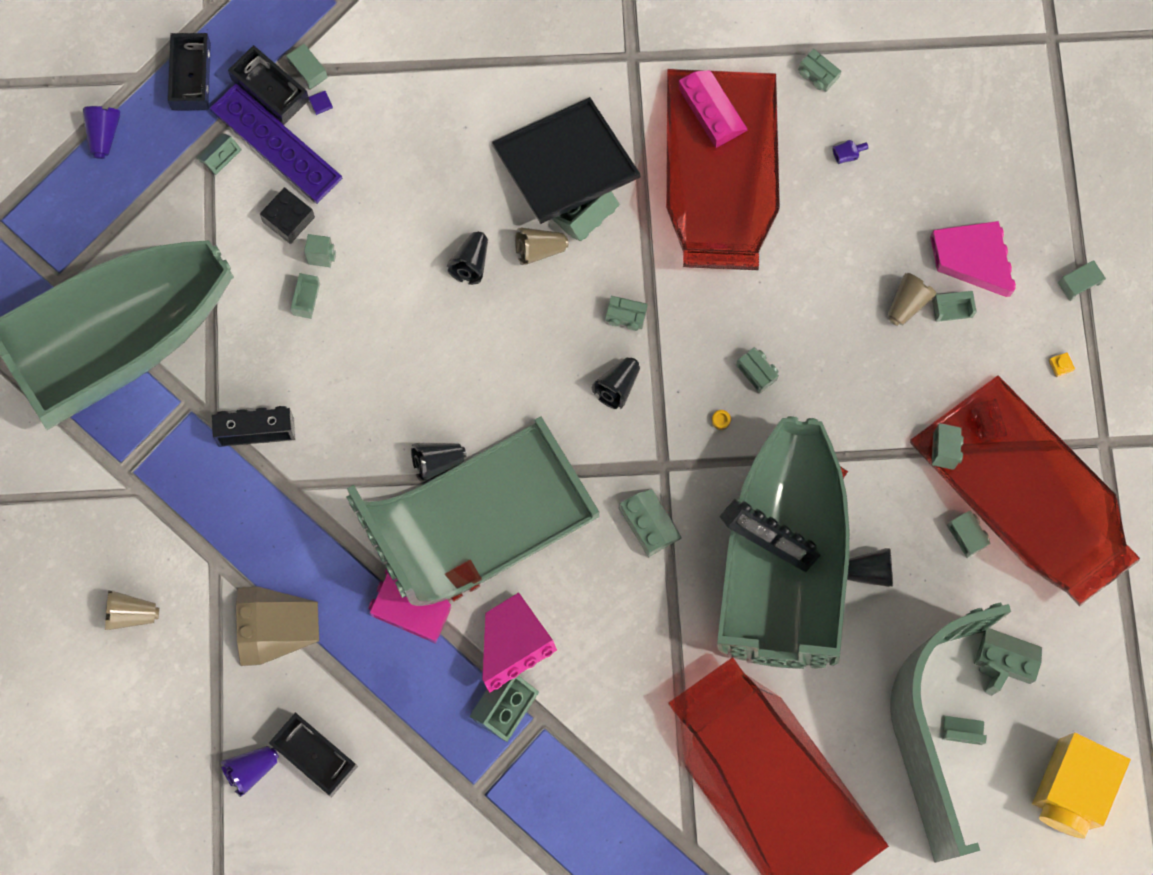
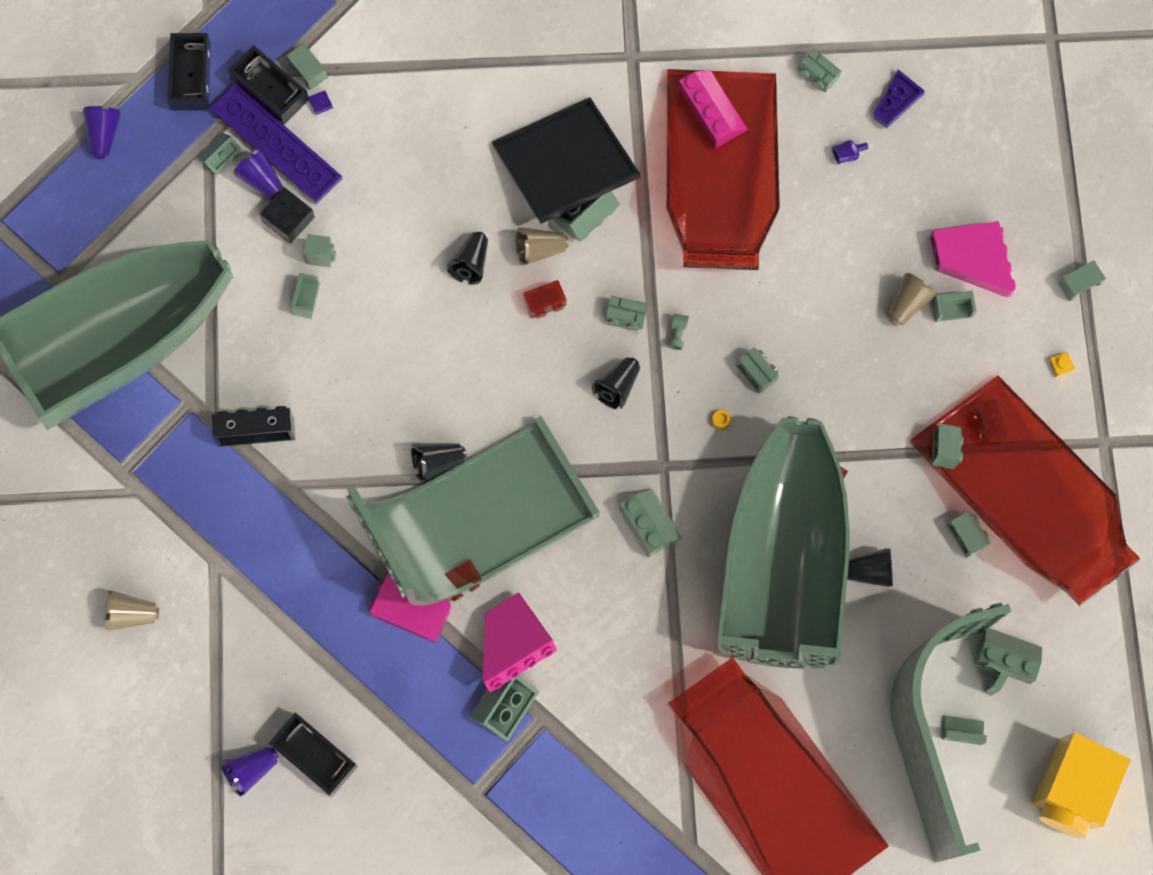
dark tan wedge [236,587,319,666] -> none
black piece [719,499,821,572] -> none
none -> dark purple cone [233,148,284,200]
none -> clear red brick [523,280,567,319]
none -> sand green leg [668,313,689,350]
none -> dark purple wing [873,69,925,129]

